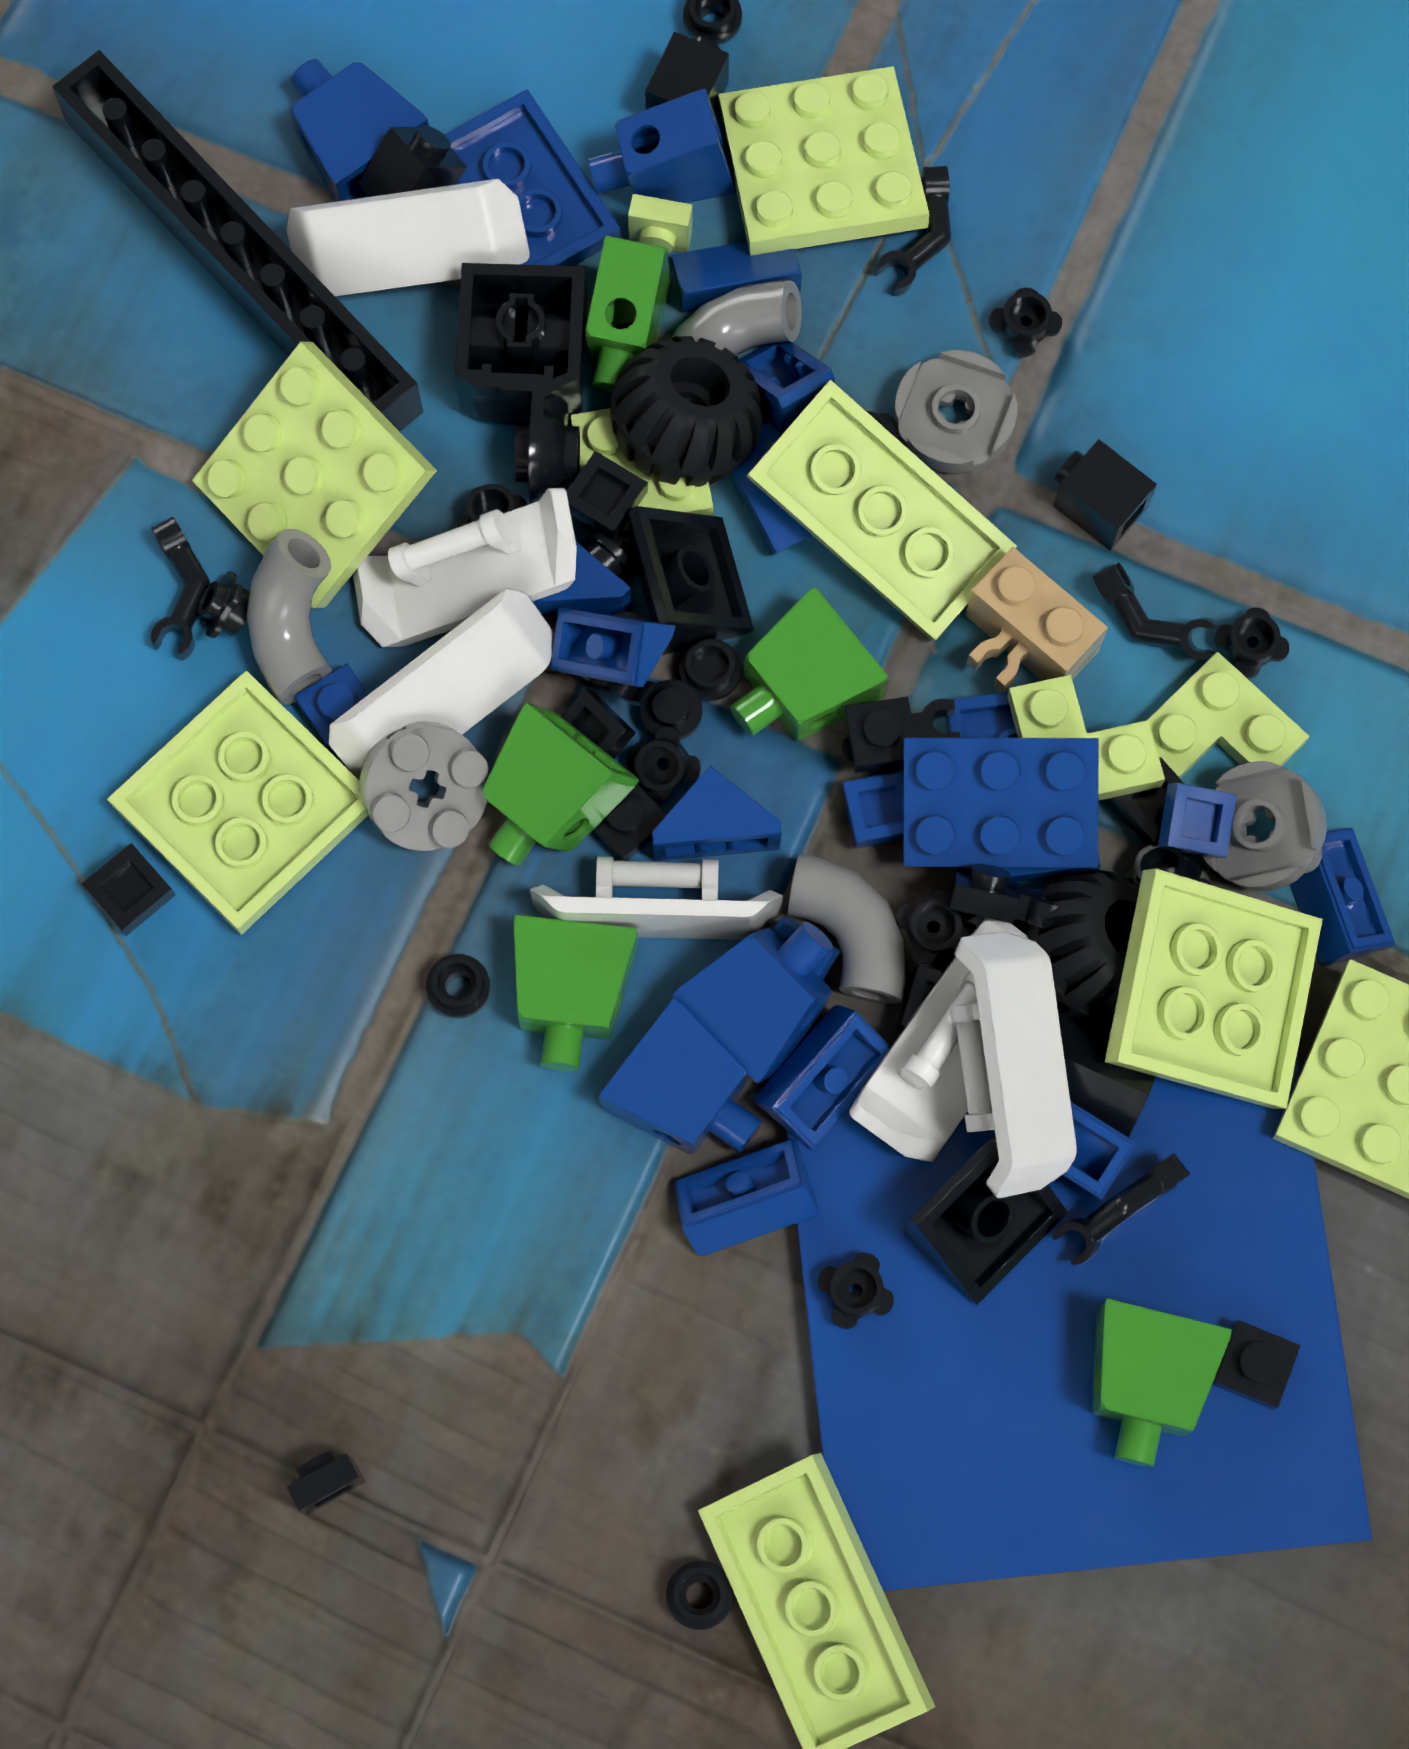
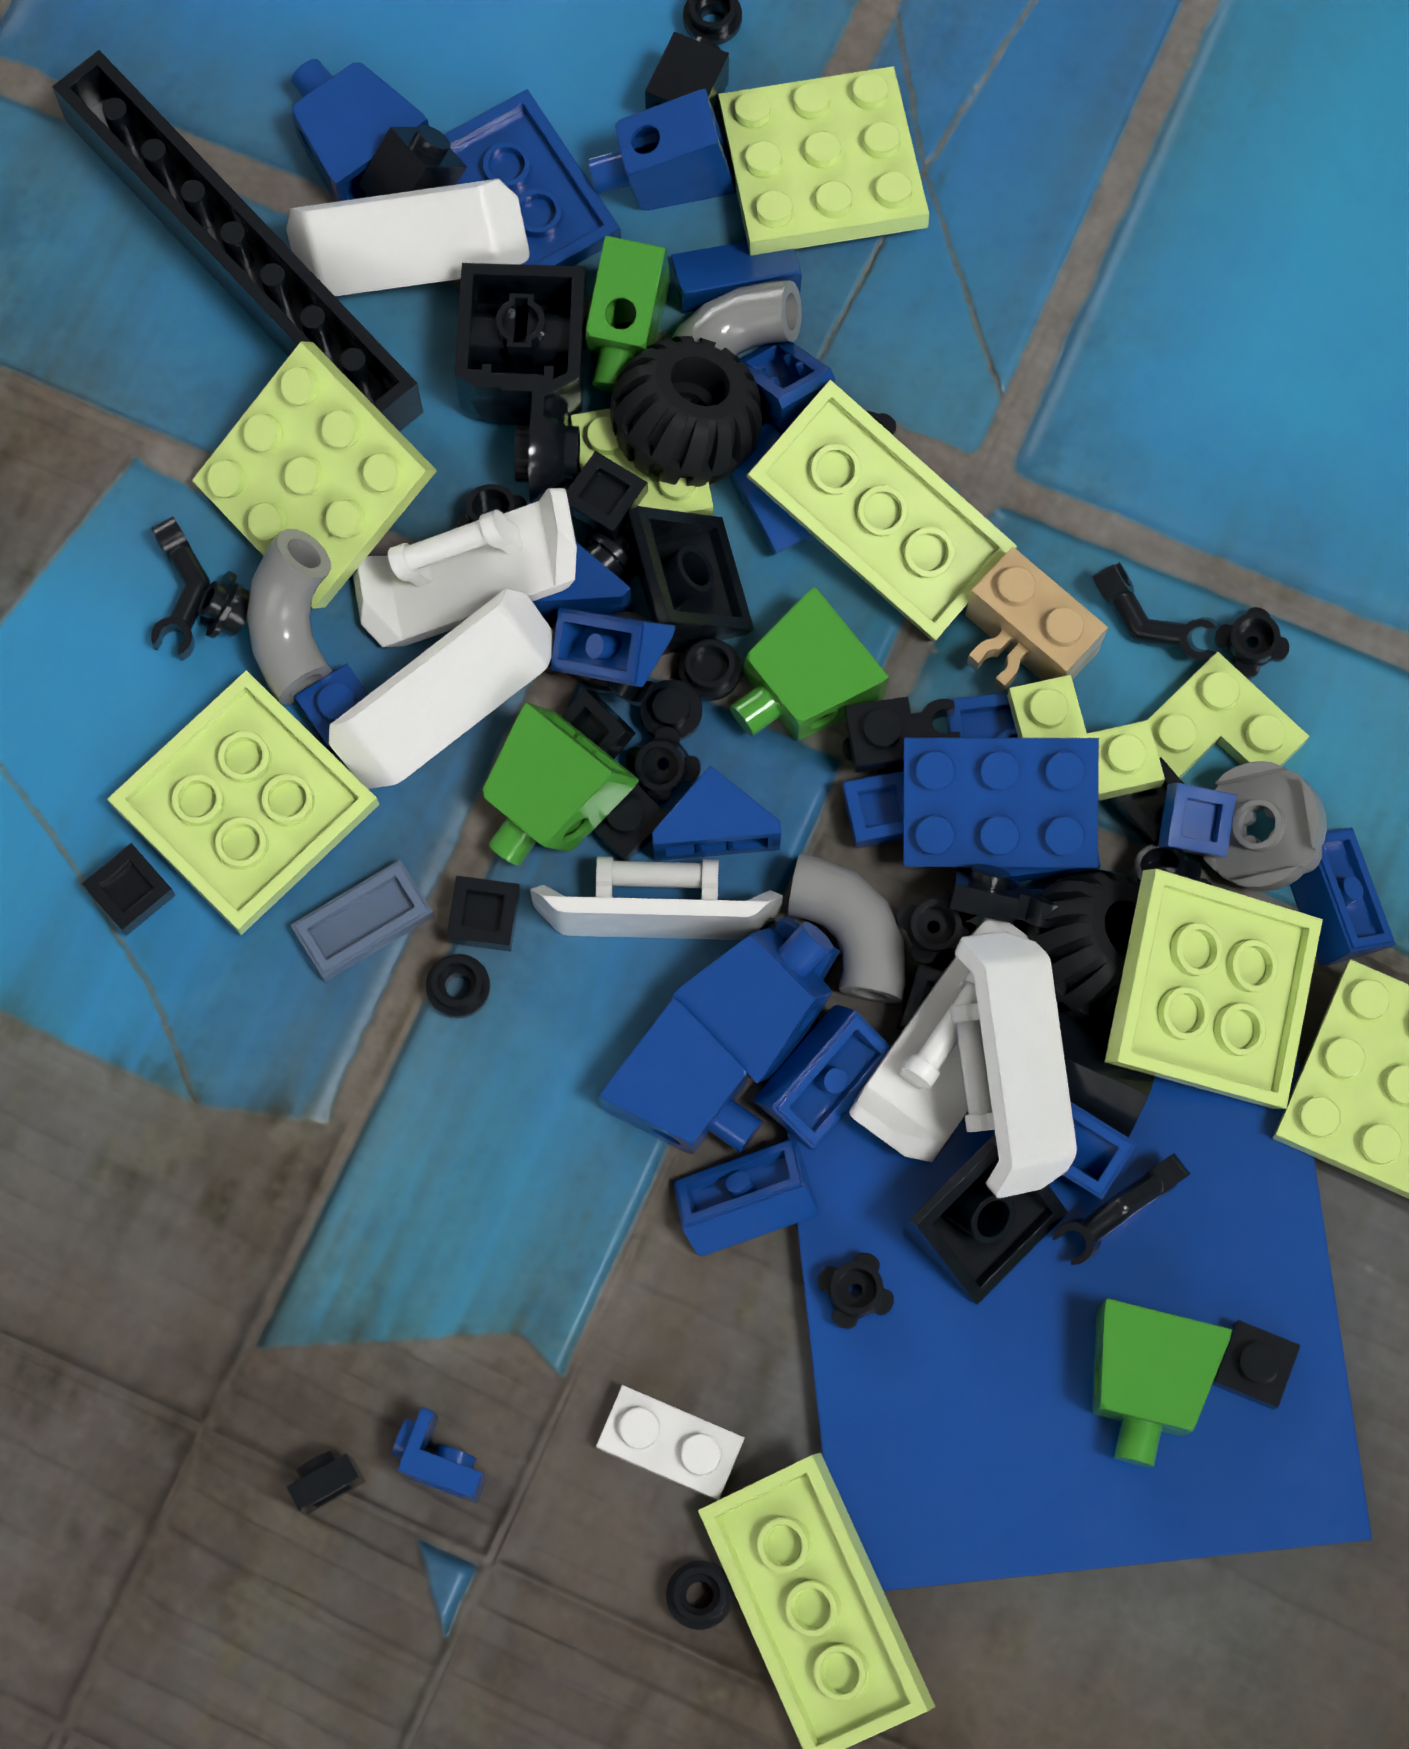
light grey plate [359,721,488,851] -> none
bright green torso [514,915,638,1071] -> none
yellowish green plate [628,194,693,254] -> none
black arm [874,166,951,296] -> none
light grey plate [894,350,1018,474] -> none
black plate [989,287,1062,357] -> none
black brick [1053,439,1157,551] -> none
none -> sand blue tile [290,860,434,983]
none -> blue bracket [392,1407,486,1504]
none -> black plate [446,875,521,951]
none -> white plate [596,1385,745,1501]

